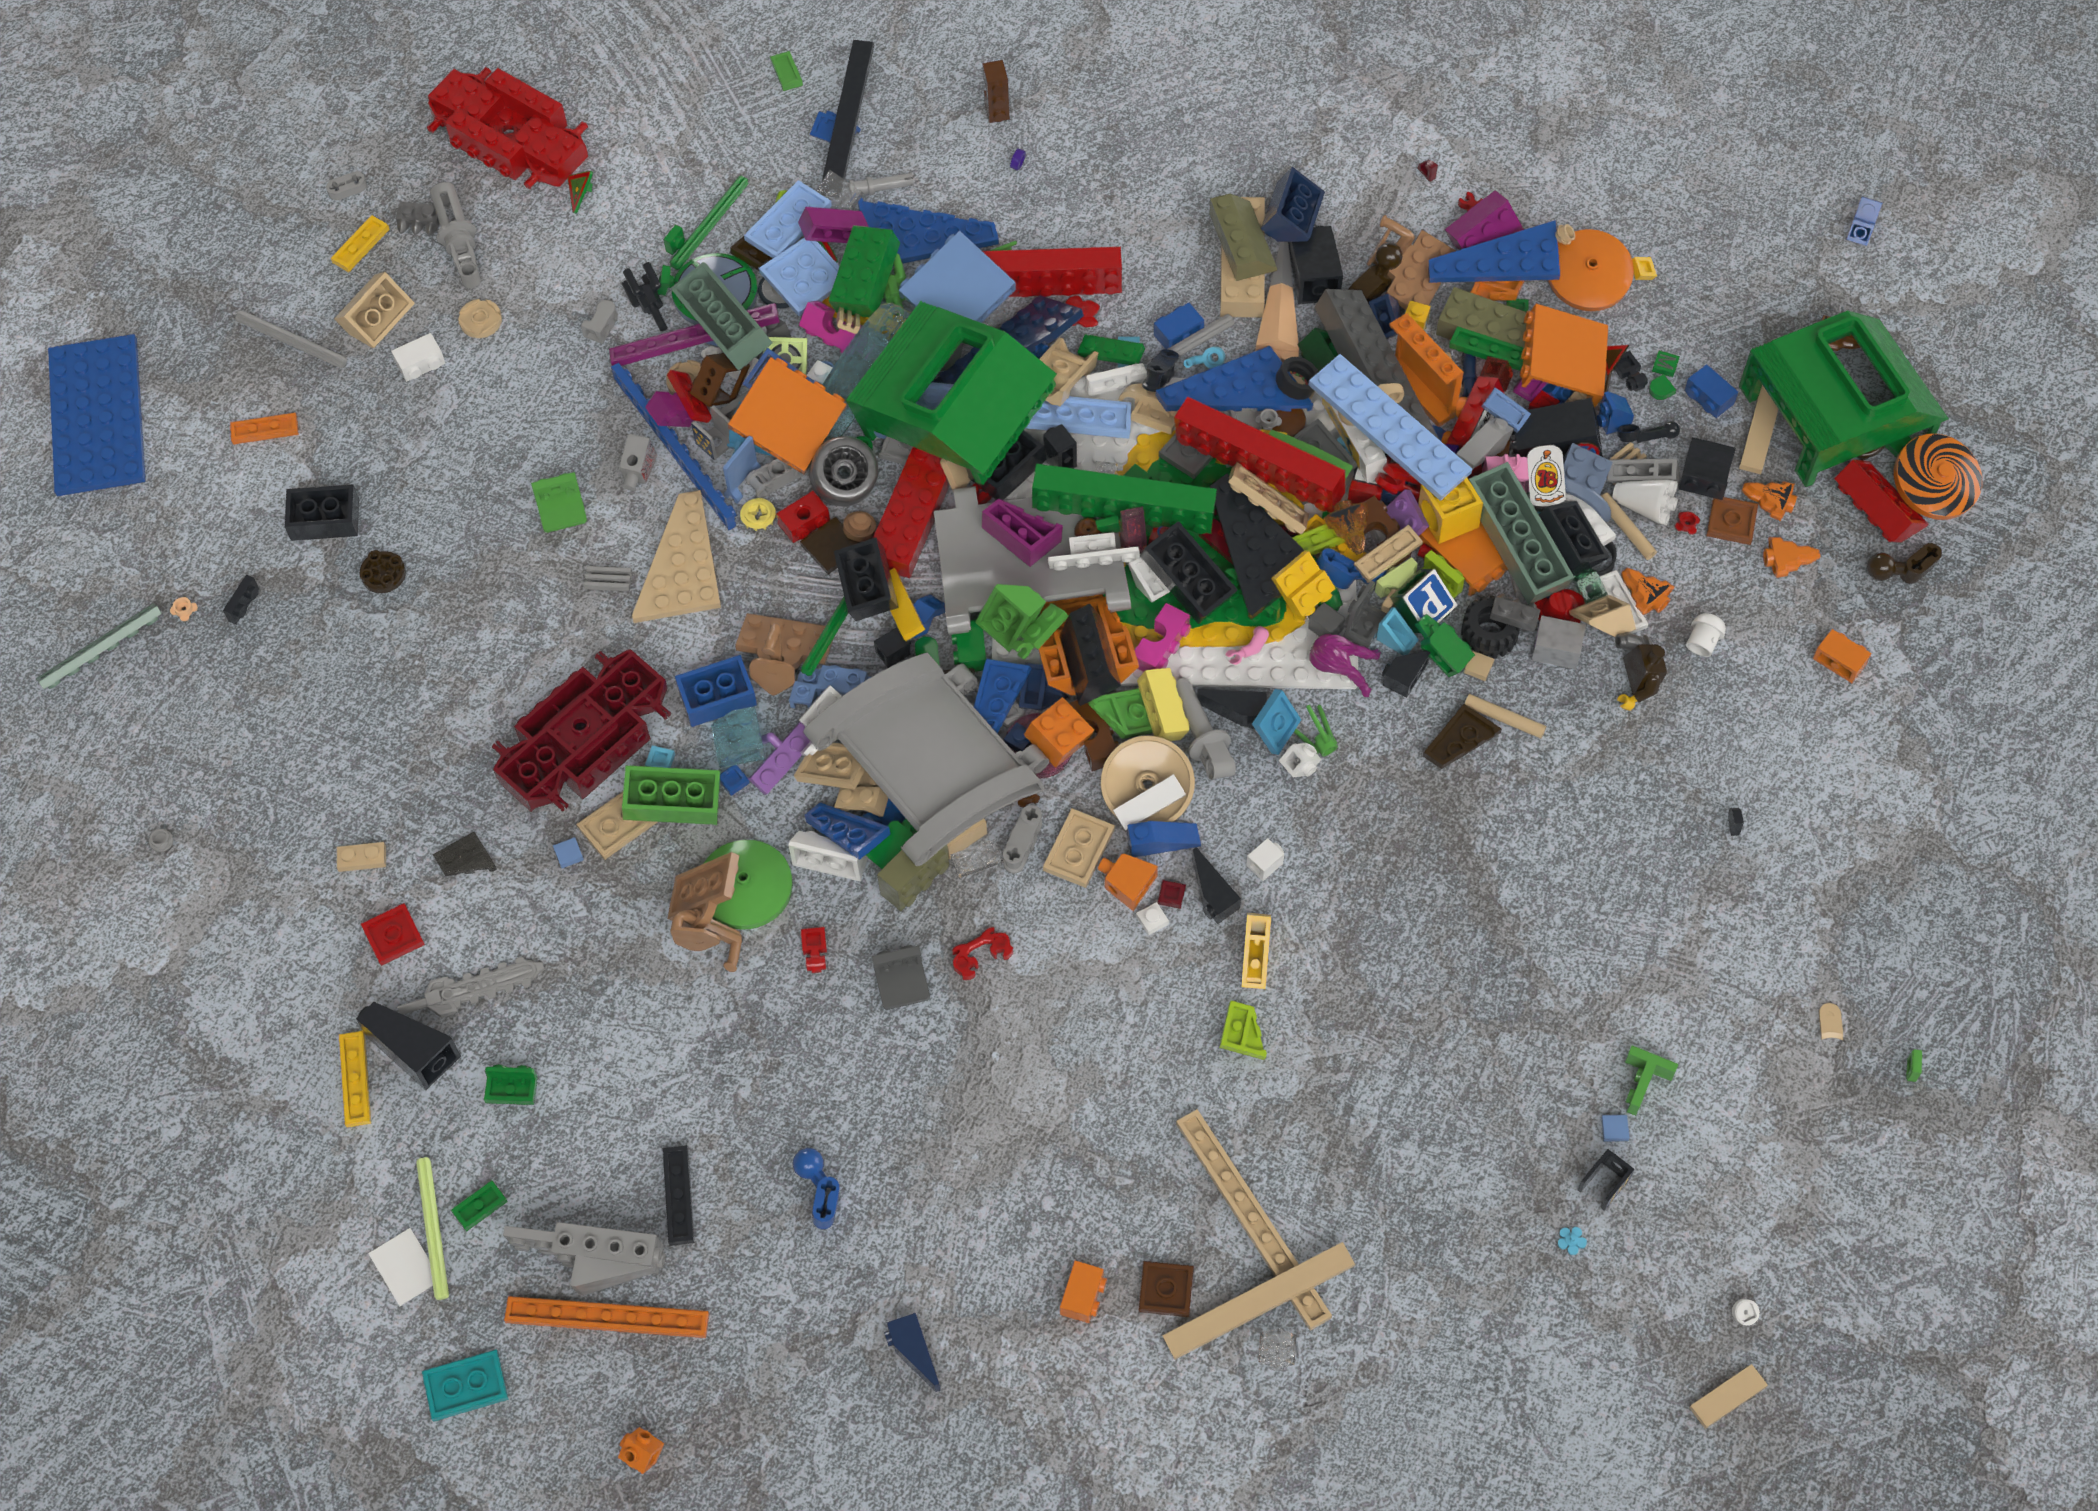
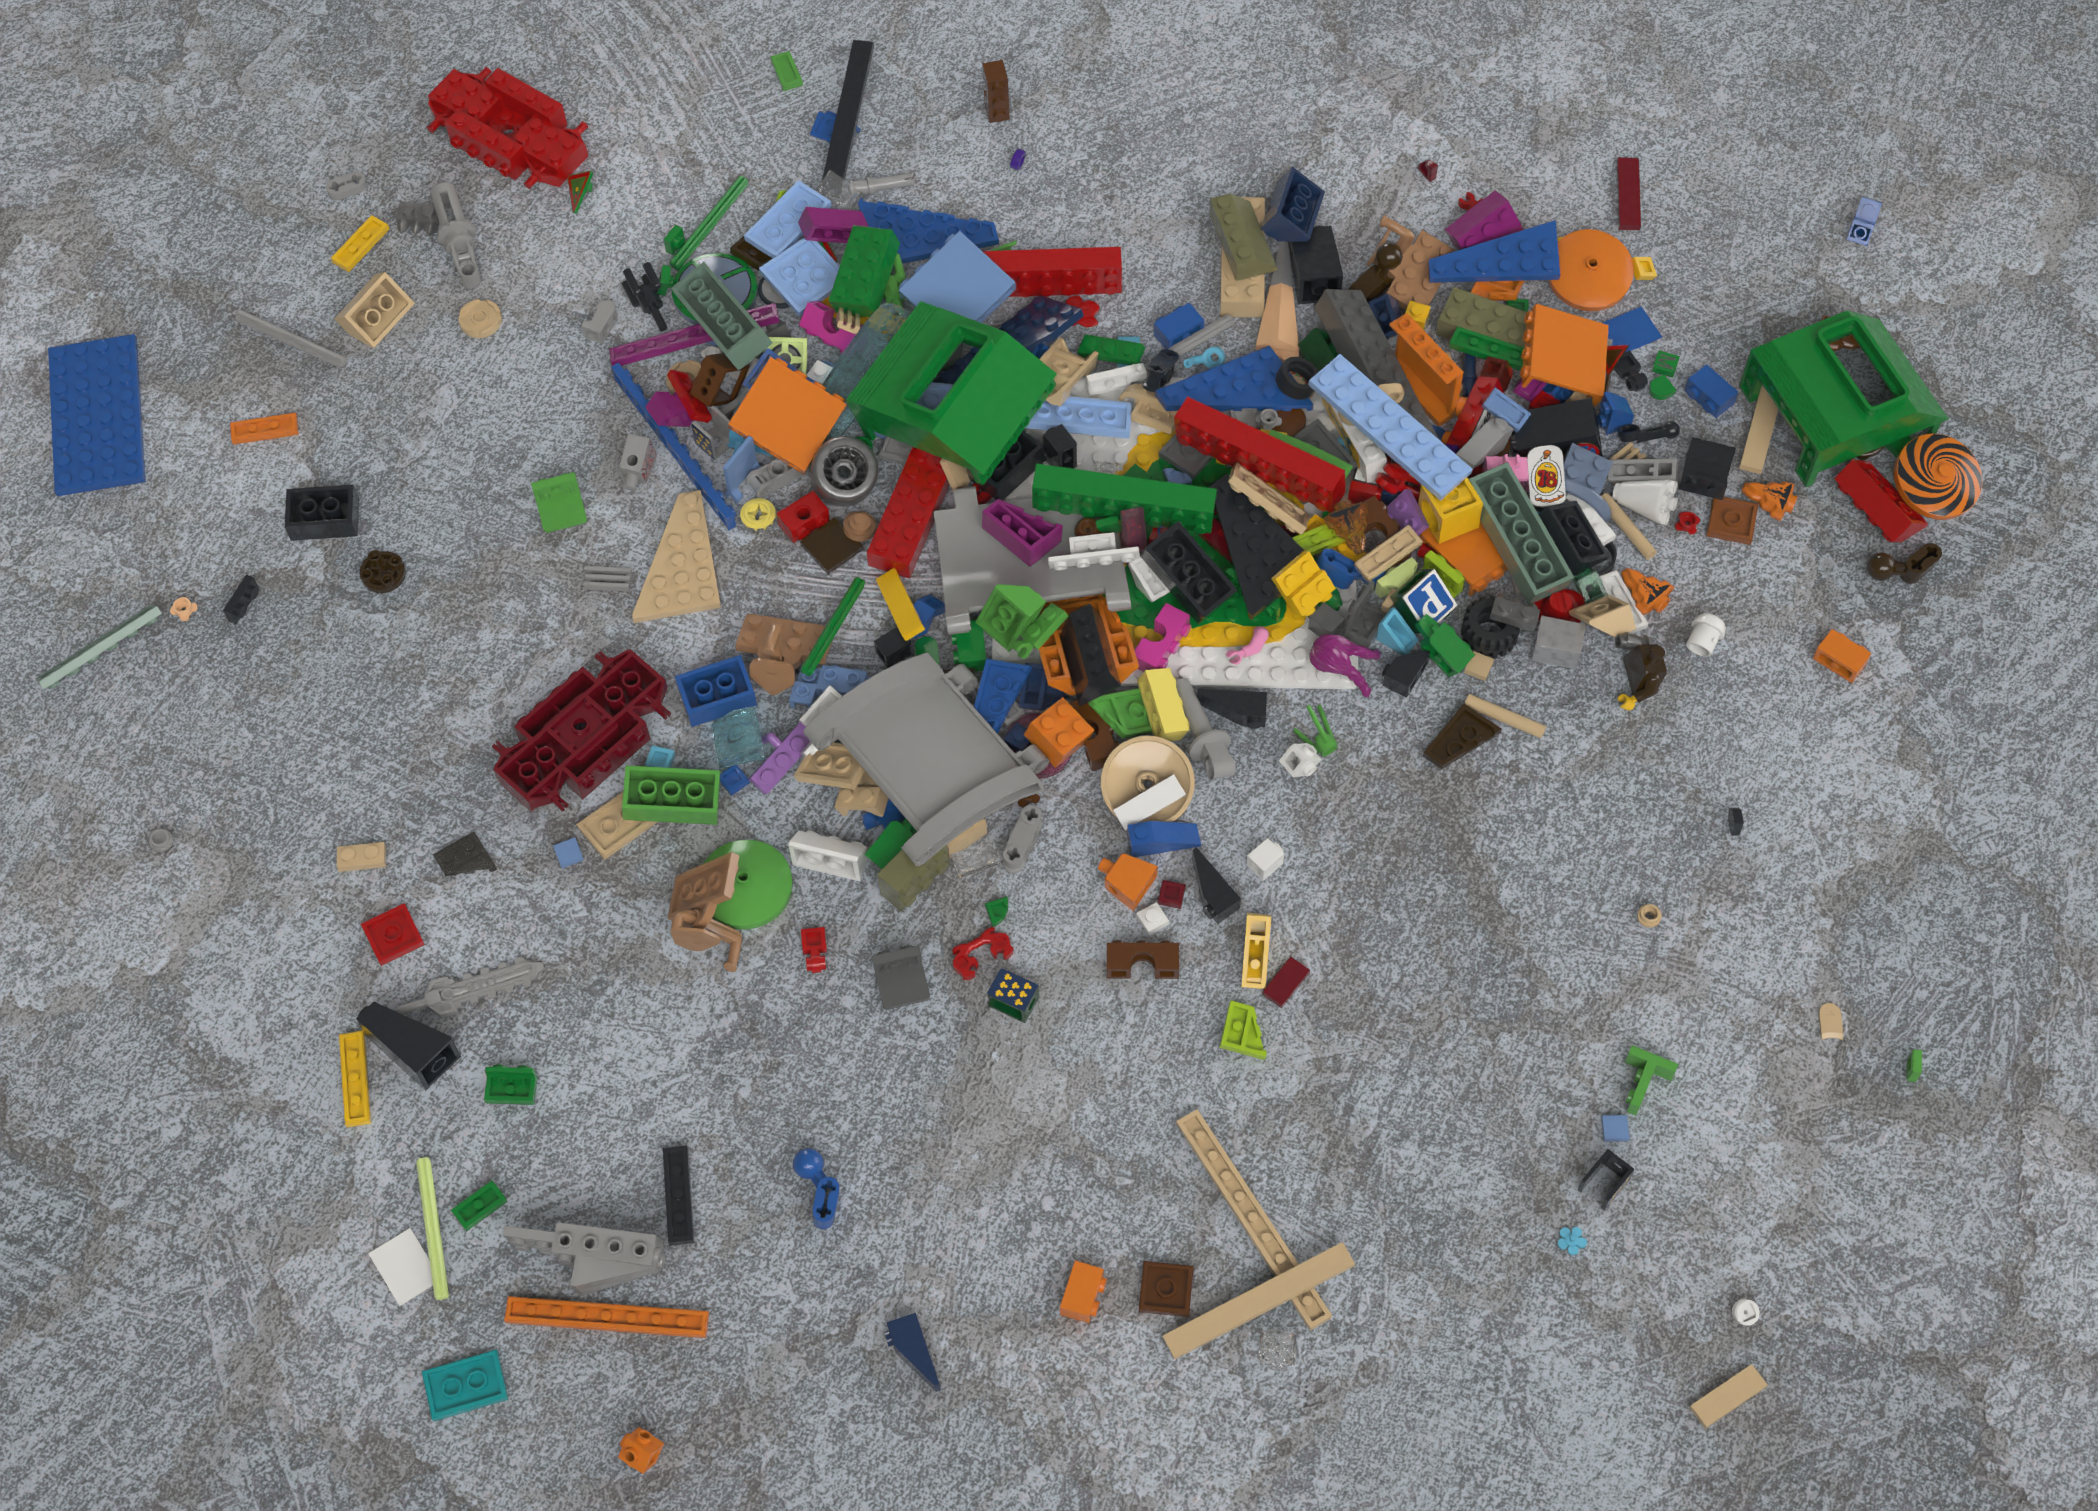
white brick [391,333,446,382] -> none
blue wing [805,803,891,860] -> none
black brick [834,538,899,621] -> none
tan plate [1043,809,1115,888] -> none
dark azure plate [1252,689,1301,755] -> none
tan plate [1556,224,1575,245] -> none
orange rock [1763,537,1821,578] -> none
none -> green tile [985,896,1009,927]
none -> piece [987,968,1039,1023]
none -> reddish brown arch [1107,940,1179,979]
none -> medium blue tile [1163,468,1192,485]
none -> dark red tile [1262,957,1310,1008]
none -> blue window [1603,306,1662,352]
none -> dark red tile [1617,157,1641,231]
none -> tan plate [1637,904,1662,928]

